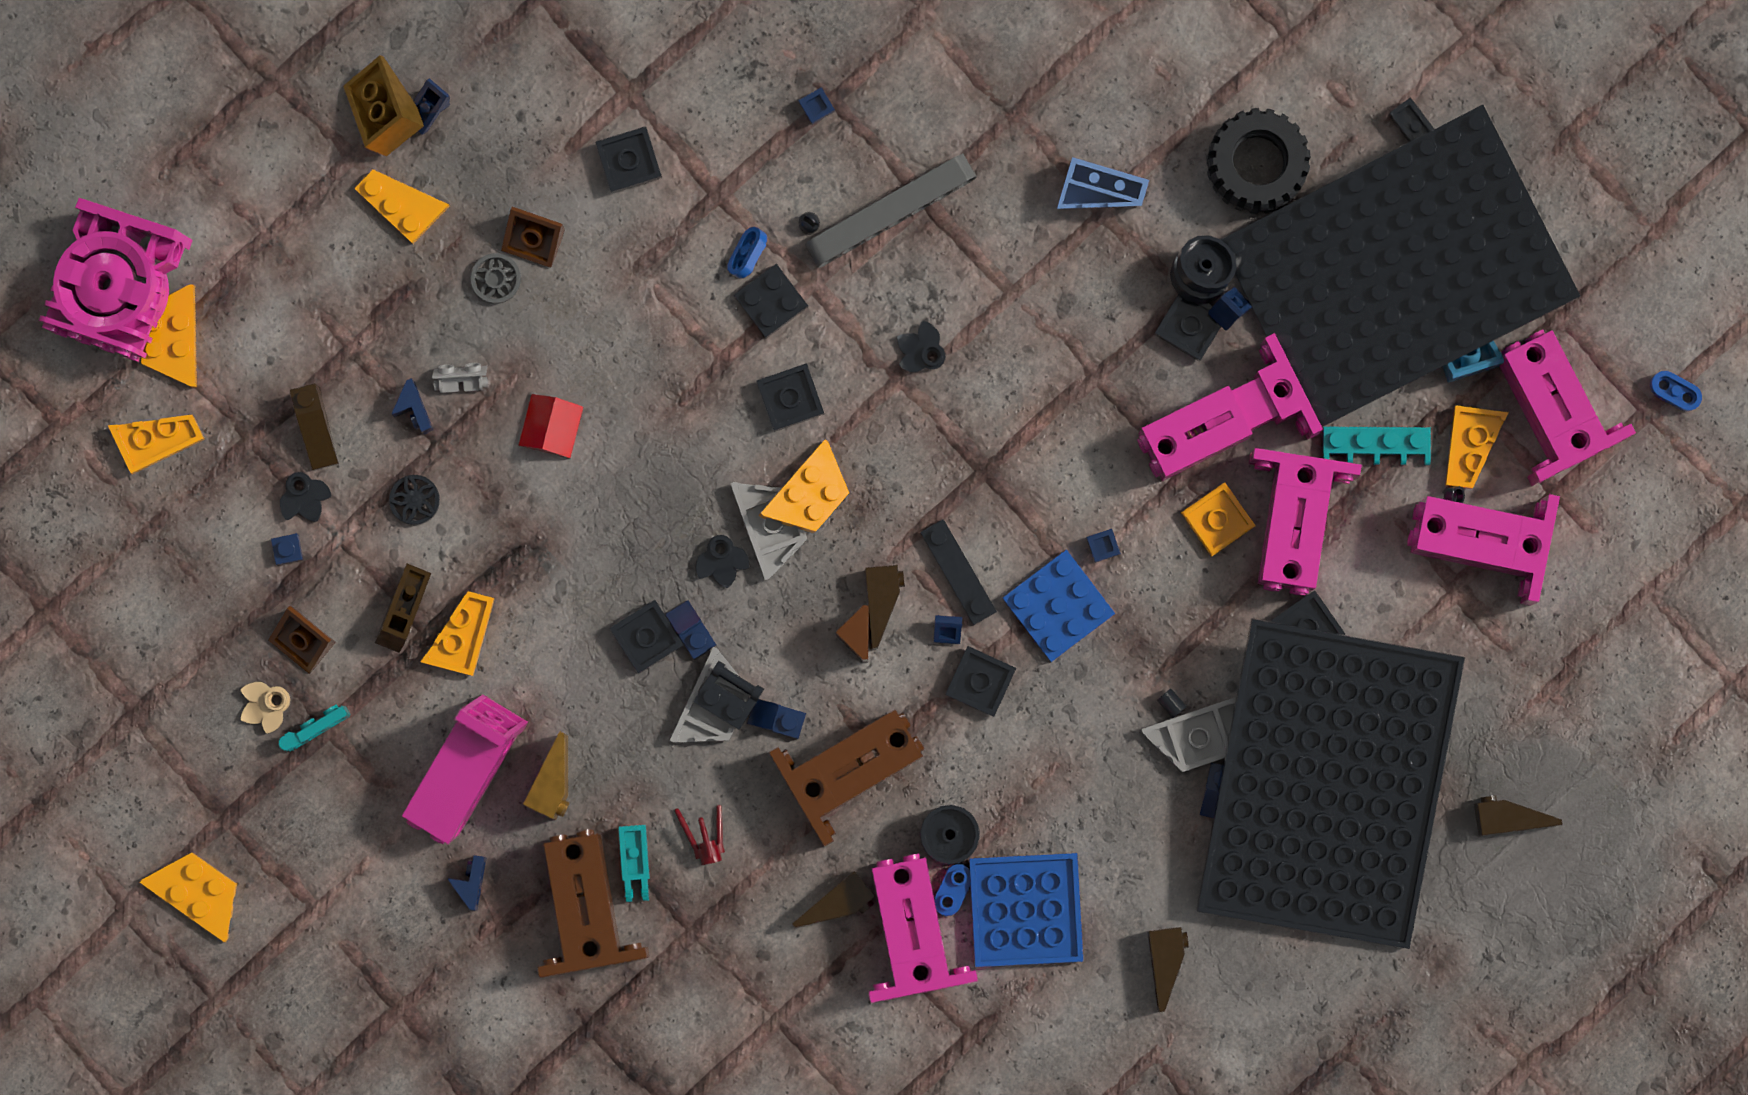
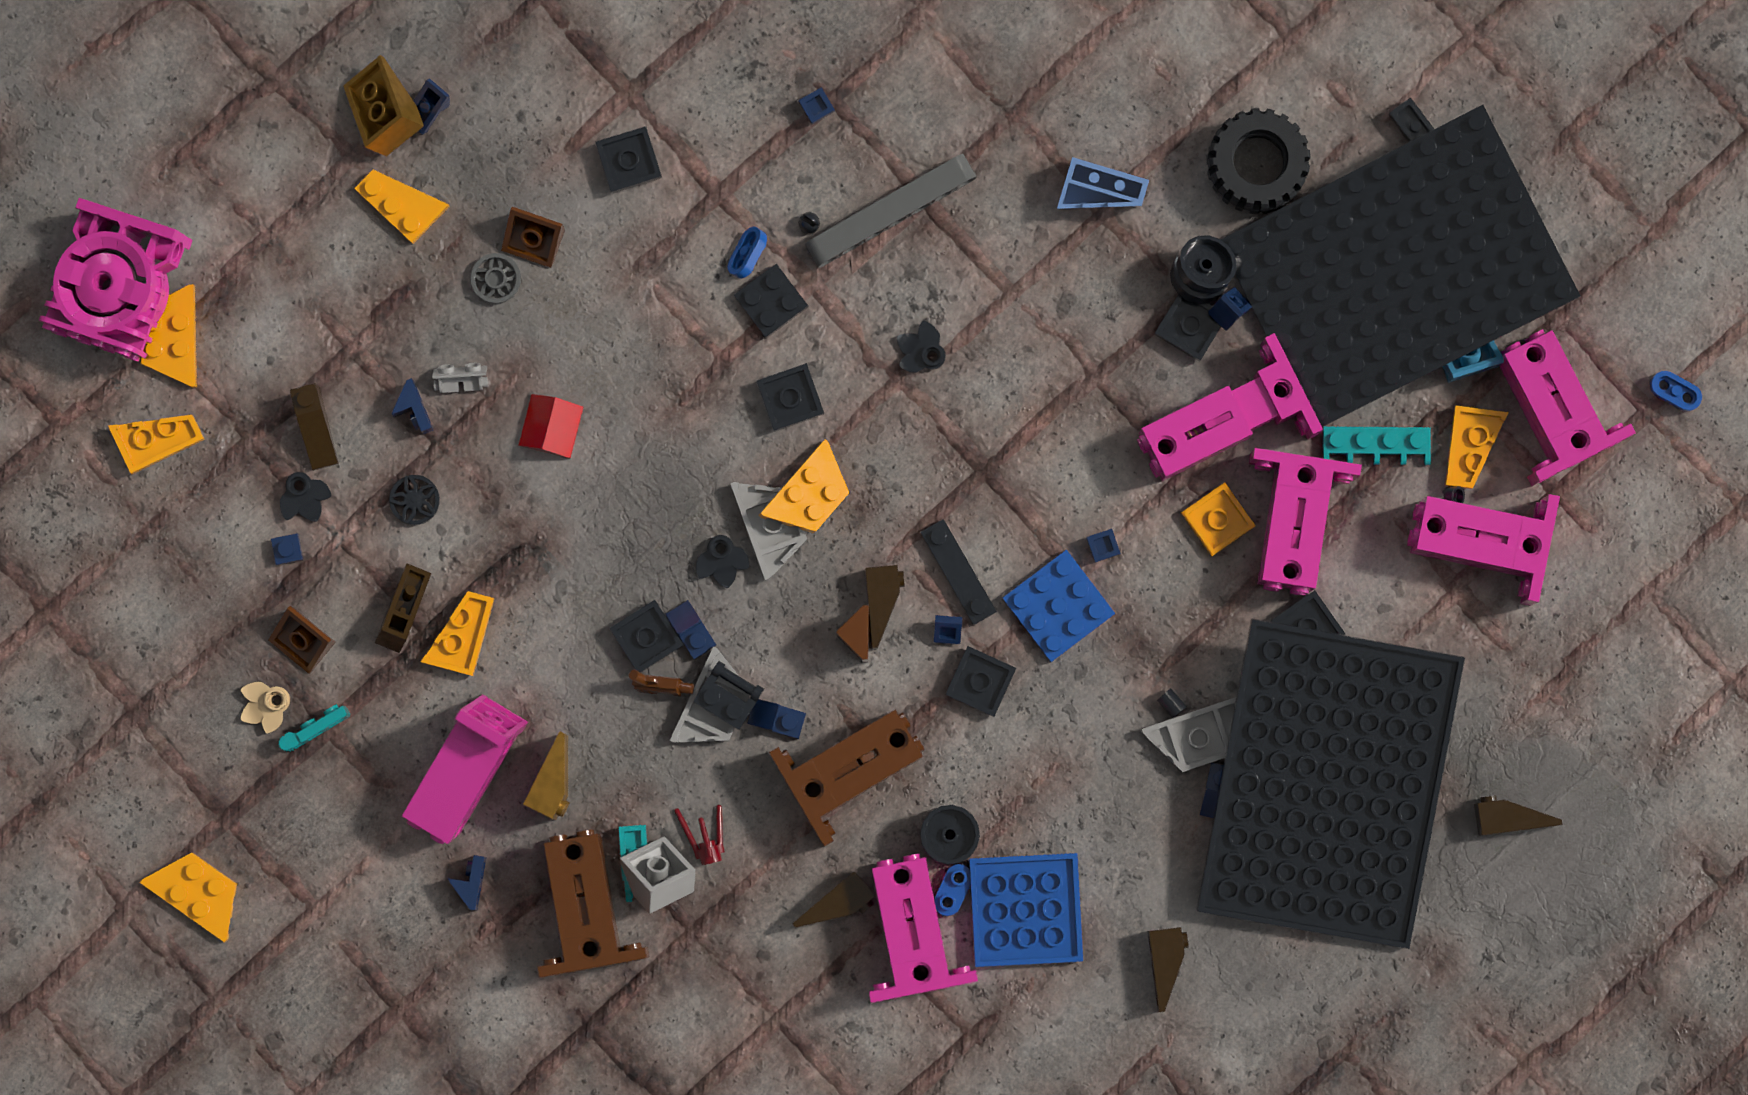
none -> light grey slope [620,836,696,914]
none -> reddish brown piece [629,670,694,697]

